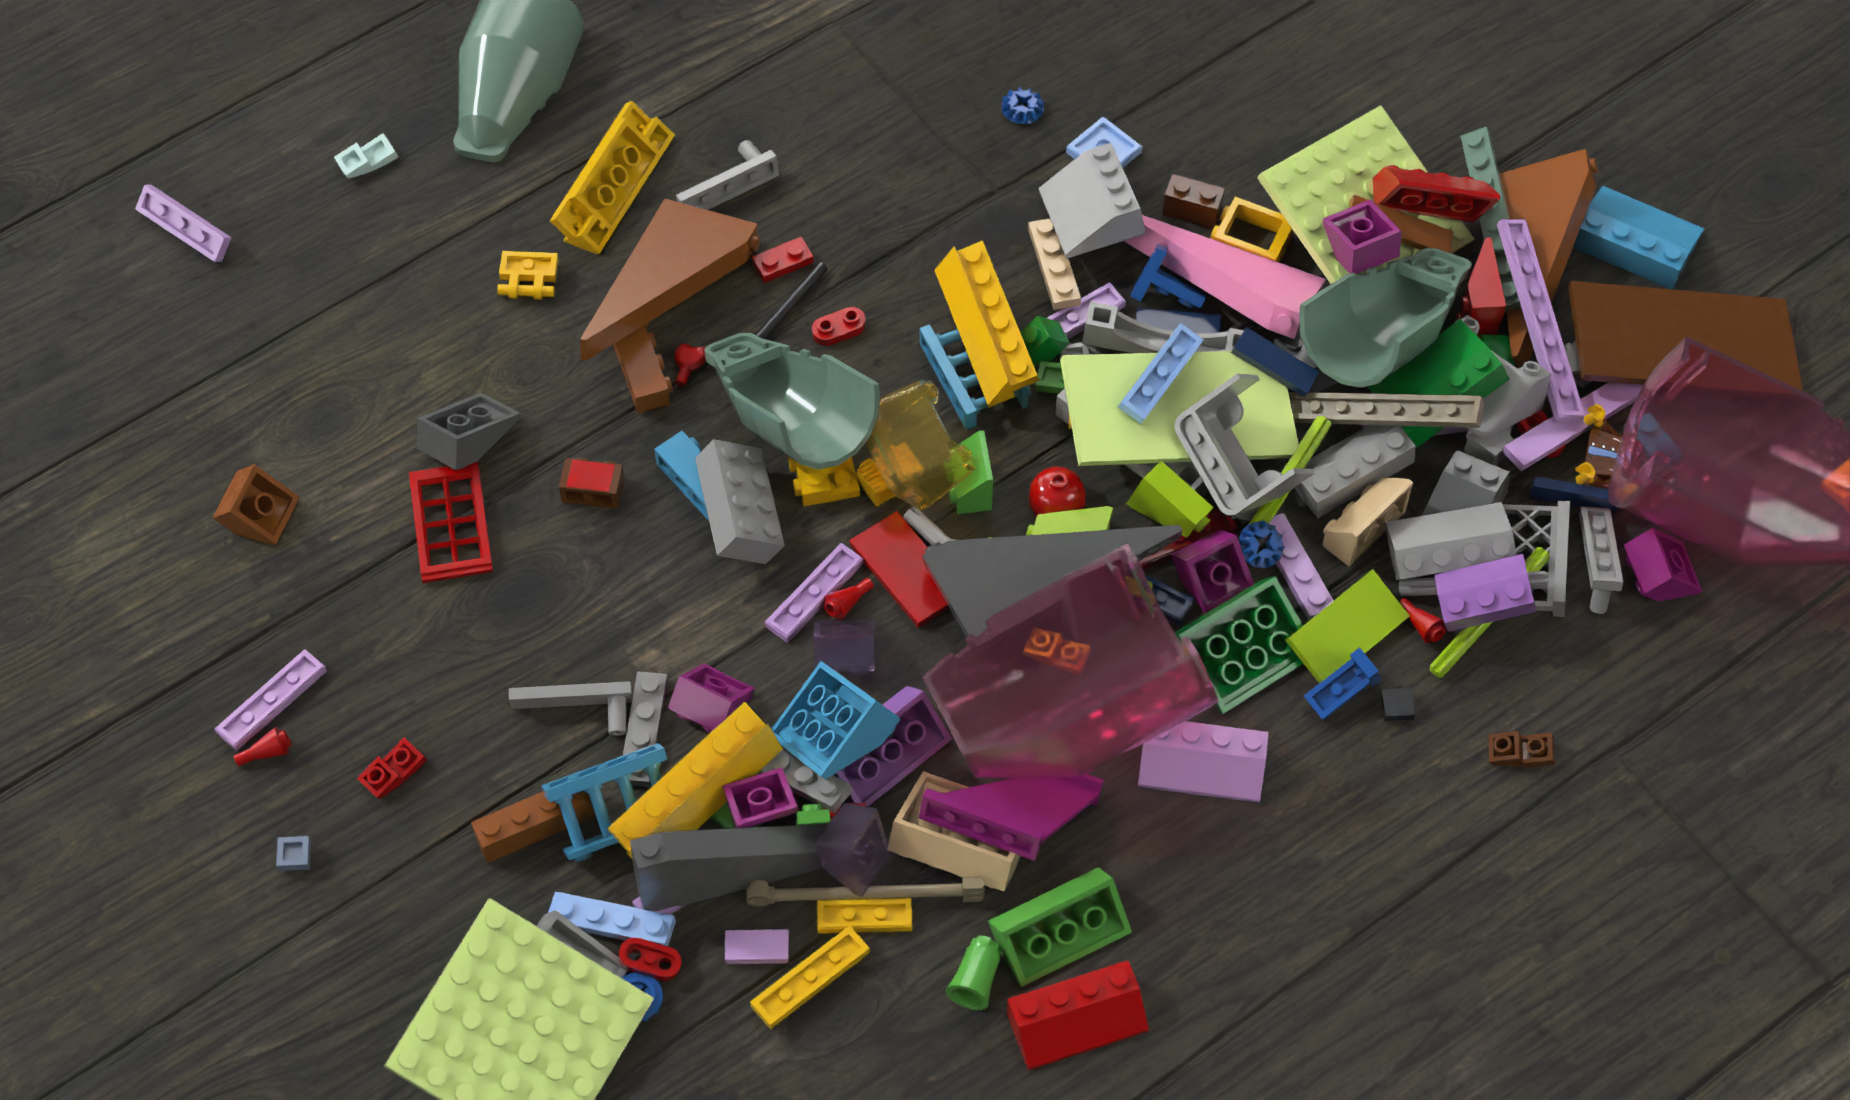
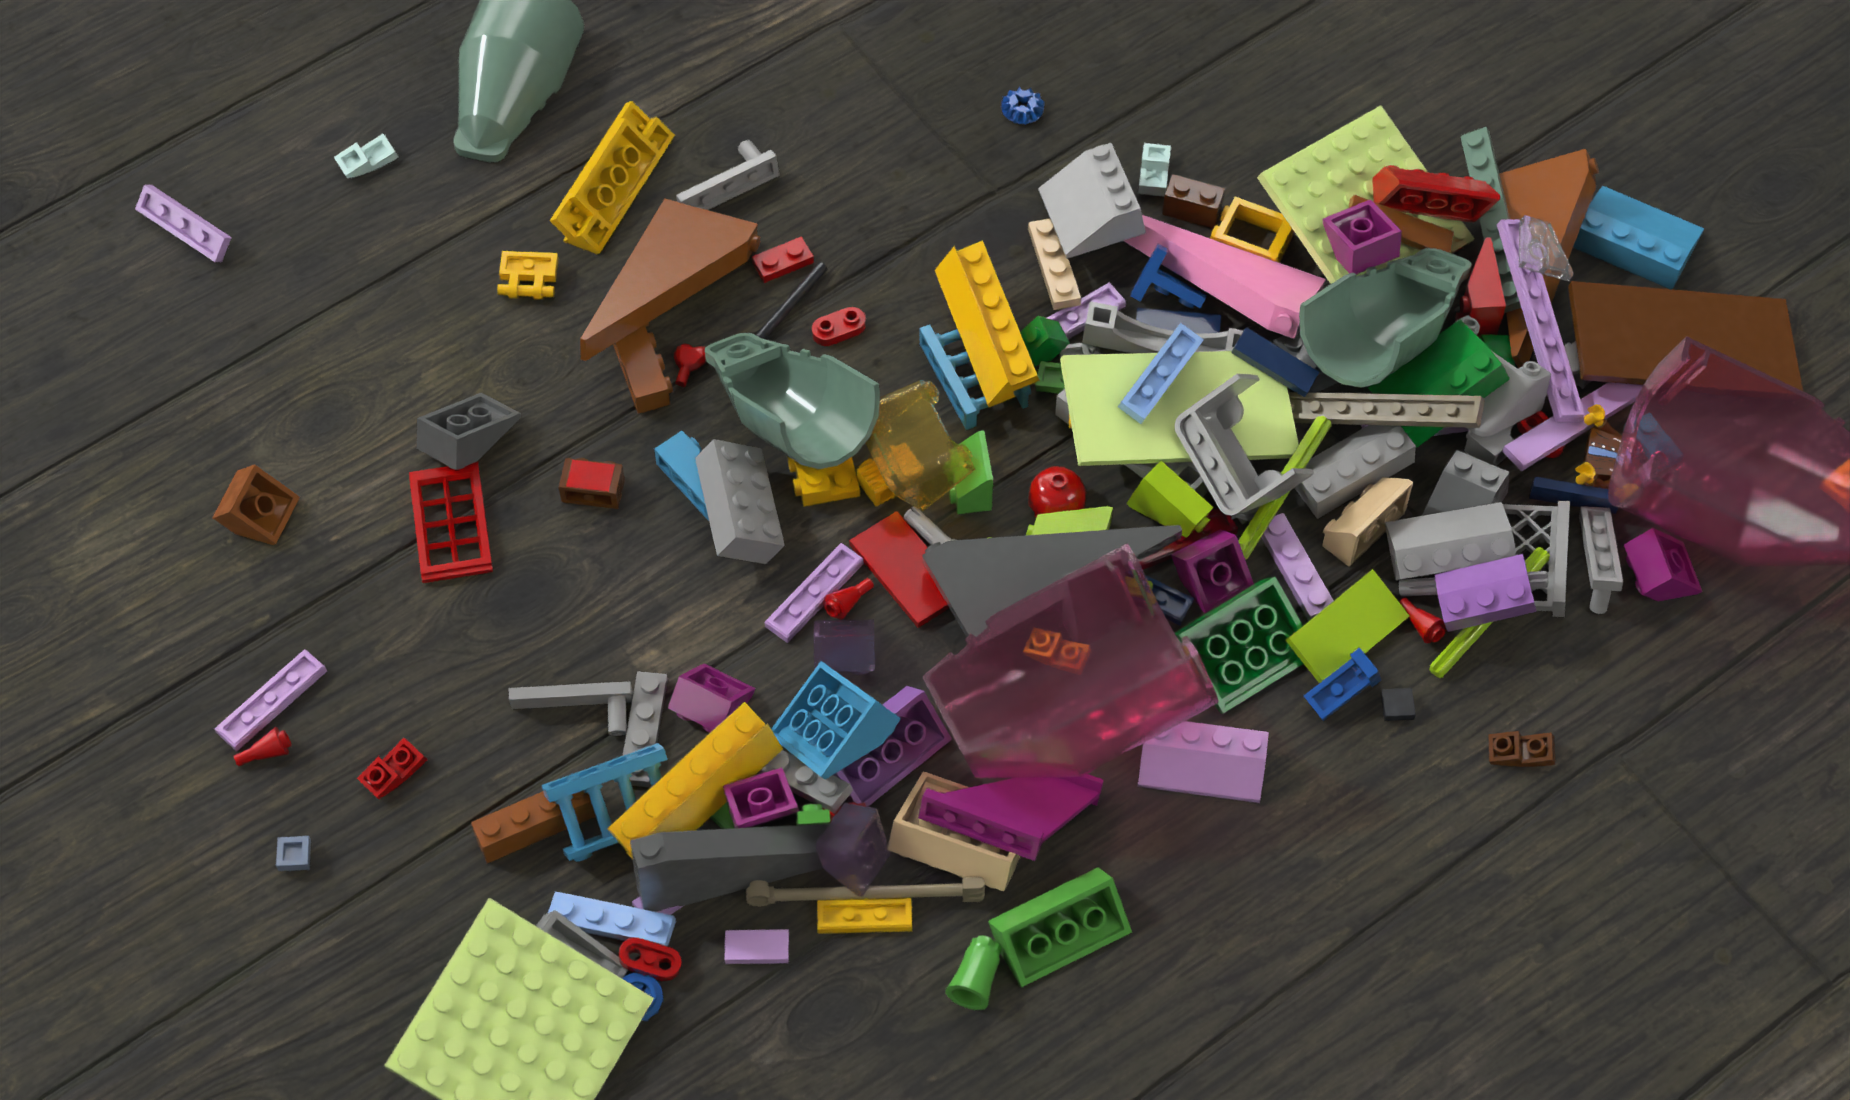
yellow plate [750,925,870,1029] -> none
red slope [1007,960,1149,1071] -> none
light blue tile [1066,117,1142,168] -> none
blue gear [1239,521,1285,568] -> none
none -> light aqua slope [1138,143,1171,196]
none -> clear wing [1519,215,1573,281]

